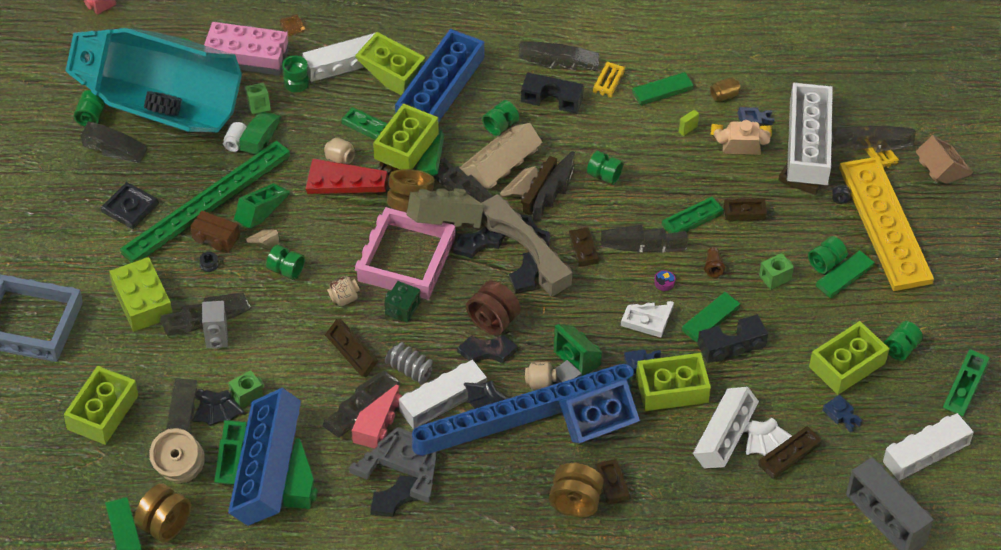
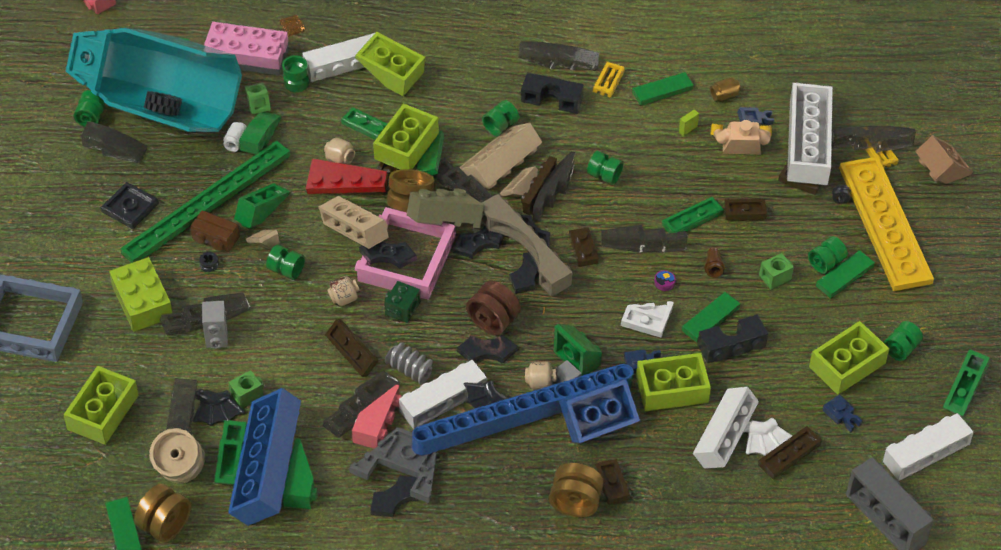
blue brick [395,29,485,123] -> none
none -> tan brick [319,196,389,249]
none -> black tile [359,242,417,269]

